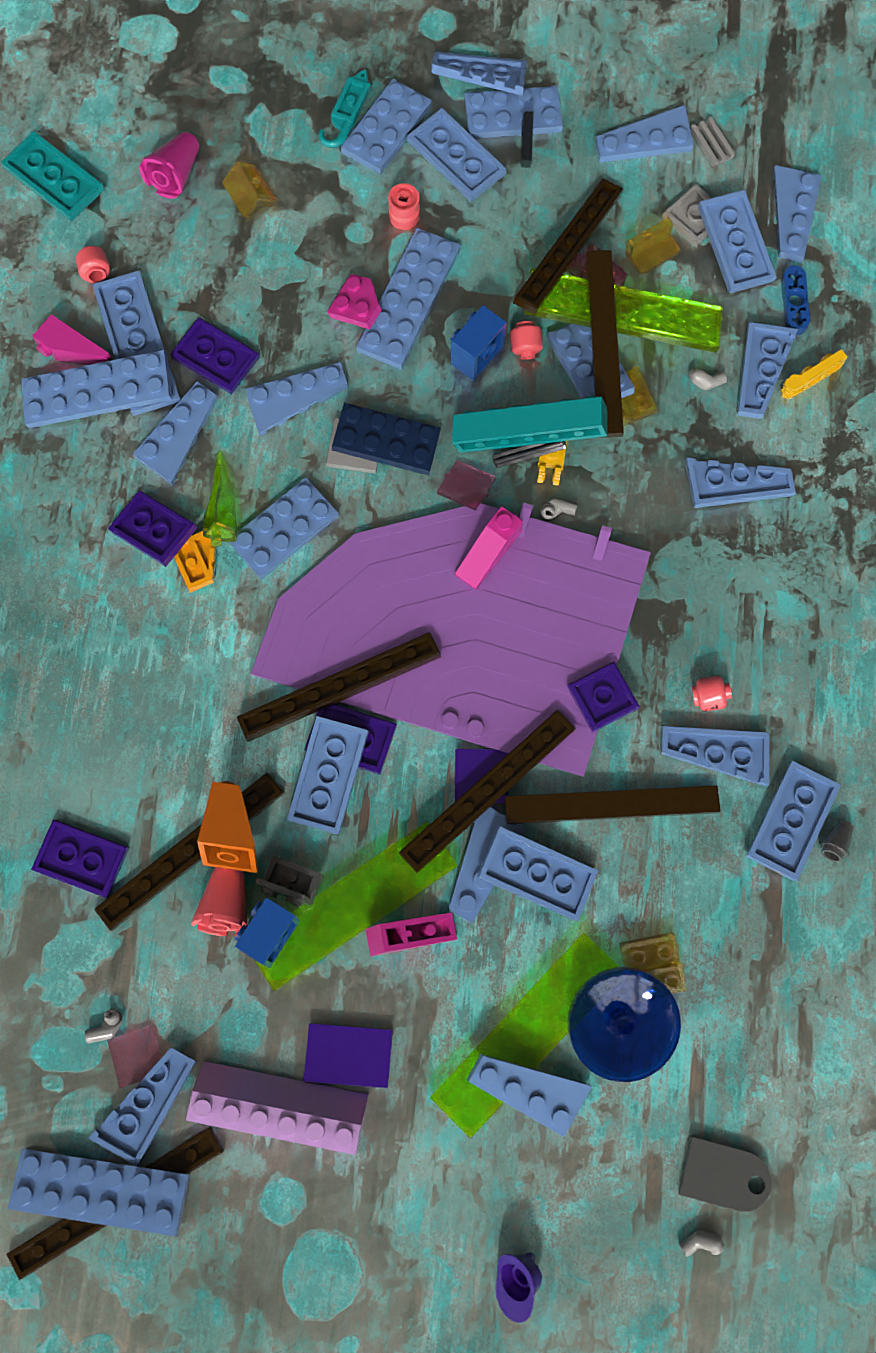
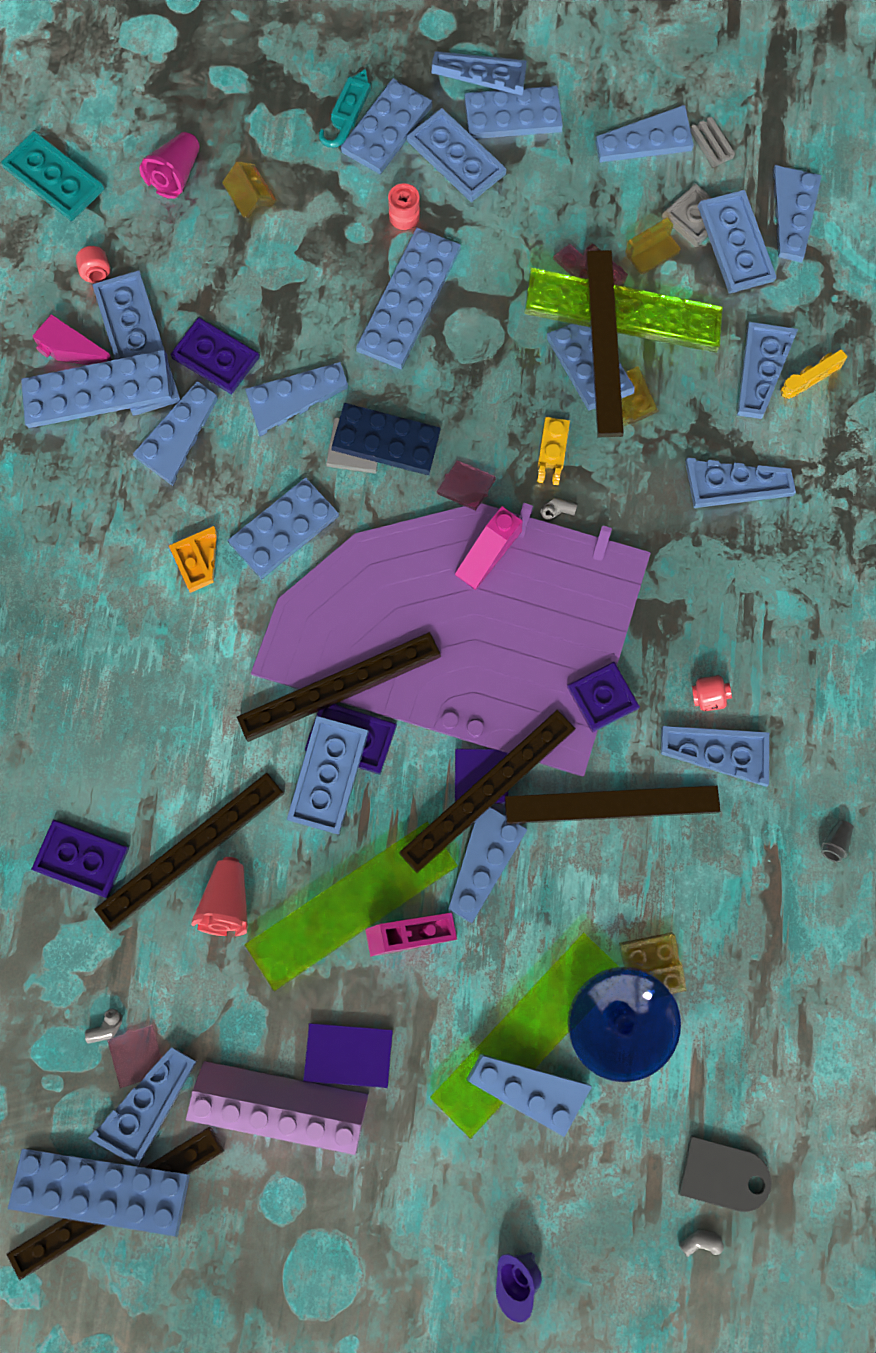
dark purple tile [108,490,197,567] -> none
orange slope [197,781,258,873] -> none
clear neon green piece [203,451,237,547] -> none
blue brick [235,897,300,968] -> none
dark grey bracket [255,856,324,907] -> none
dark pink plate [327,274,382,329] -> none
blue brick [450,305,507,381] -> none
teal brick [452,396,607,453] -> none
medium blue plate [477,826,598,921] -> none
black axle [493,441,566,468] -> none
coral head [510,321,543,360] -> none
dark brown tile [513,178,623,315] -> none
black tile [521,111,533,168] -> none
light grey arm [689,368,727,390] -> none
medium blue plate [745,761,841,881] -> none
blue beam [781,266,810,335] -> none

